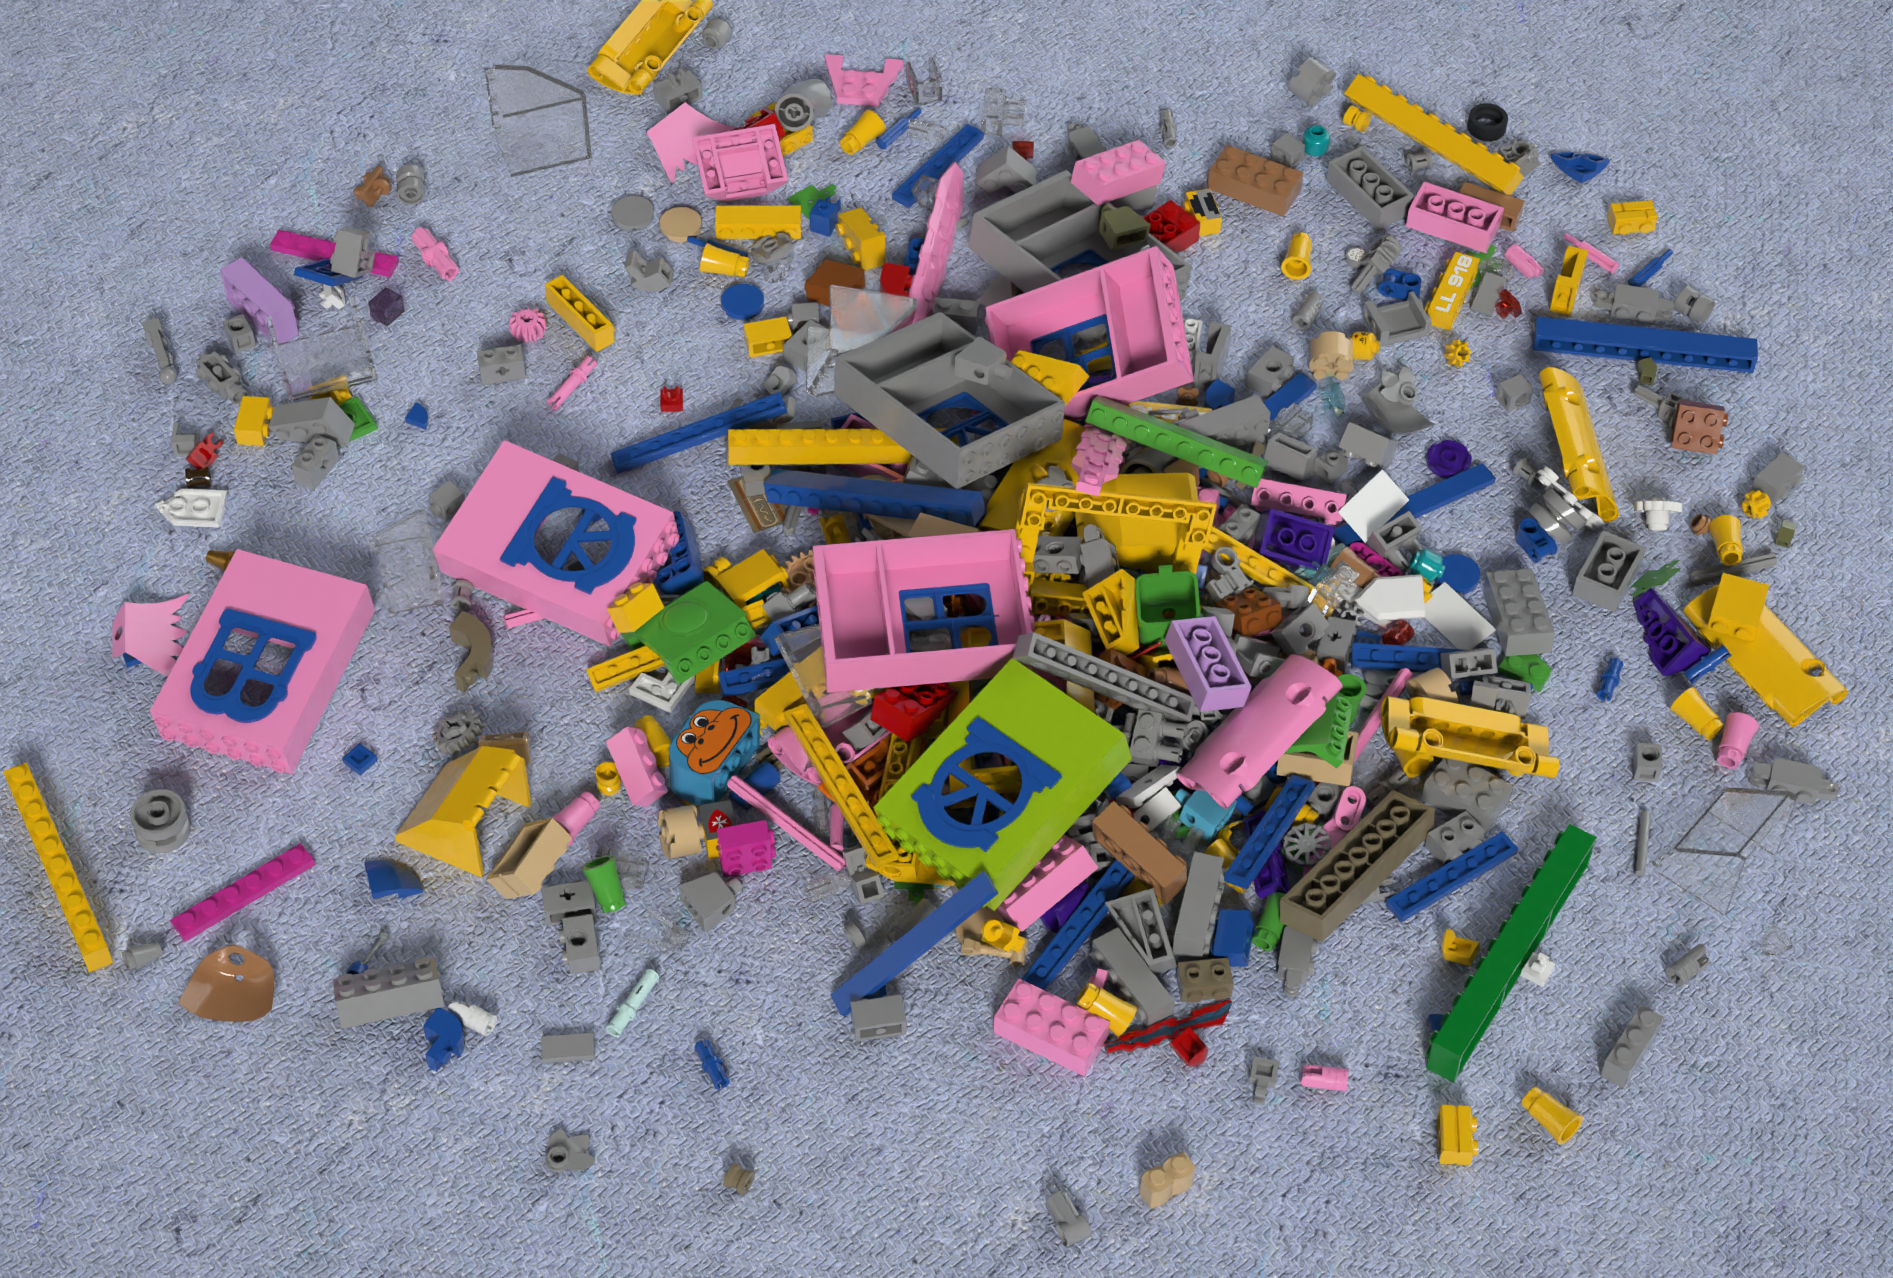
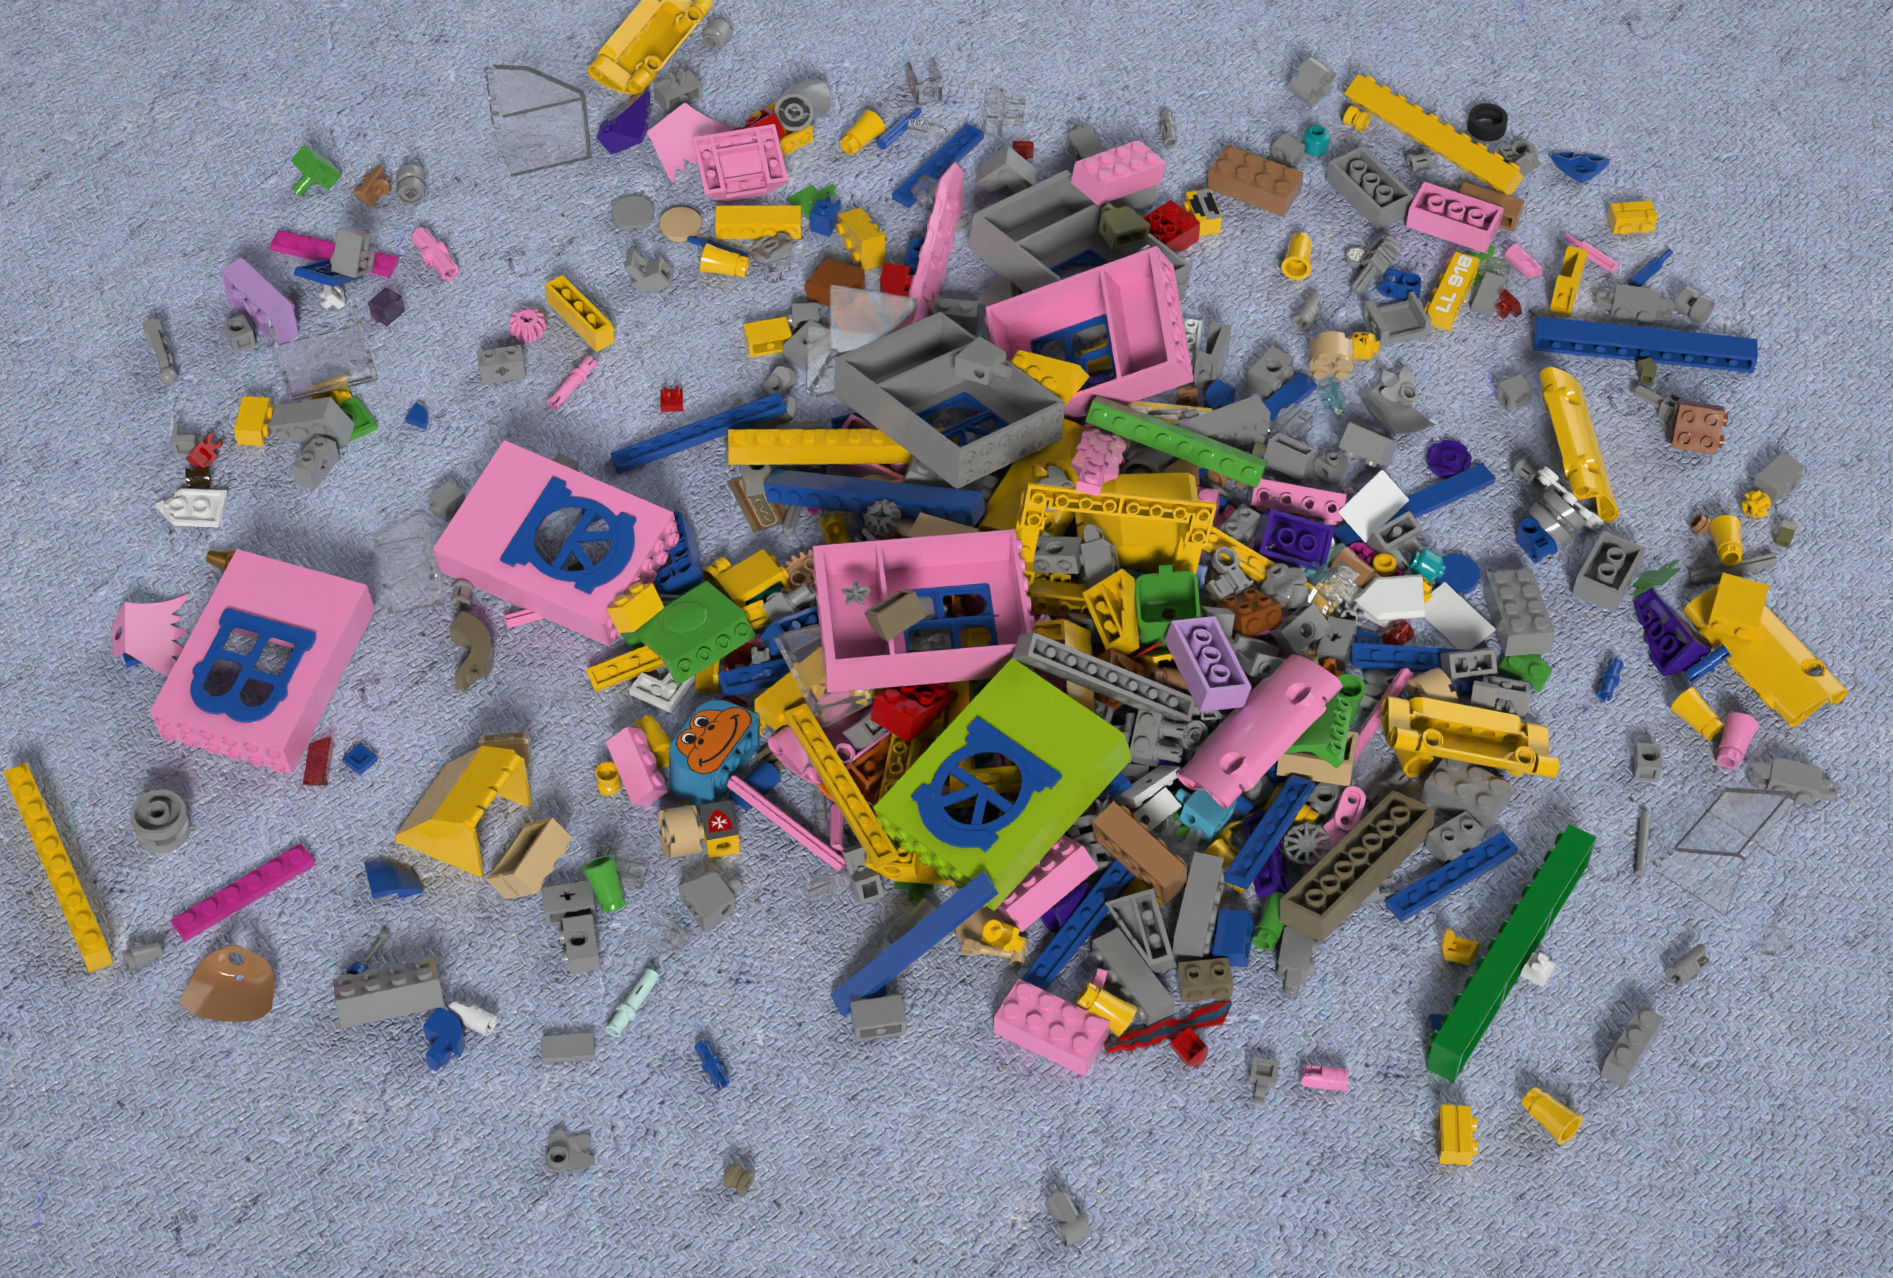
light grey brick [195,352,247,404] -> none
light grey gear [432,709,484,755] -> none
bright pink plant [551,791,600,846] -> none
dark pink brick [716,820,776,877] -> none
blue tile [721,284,764,320] -> none
bright pink wing [825,54,904,106] -> none
light grey tile [844,922,866,948] -> none
tan brick [1139,1153,1196,1208] -> none
yellow gear [1443,340,1472,367] -> none
white plant [1634,498,1682,531] -> none
none -> bright green brick [291,145,342,197]
none -> clear red slope [303,736,334,785]
none -> dark purple wedge [596,90,650,155]
none -> light grey plant [841,581,871,605]
none -> light grey gear [864,499,901,536]
none -> dark tan brick [864,588,926,642]
none -> light grey plate [1261,563,1307,600]
none -> yellow tile [1372,553,1397,576]

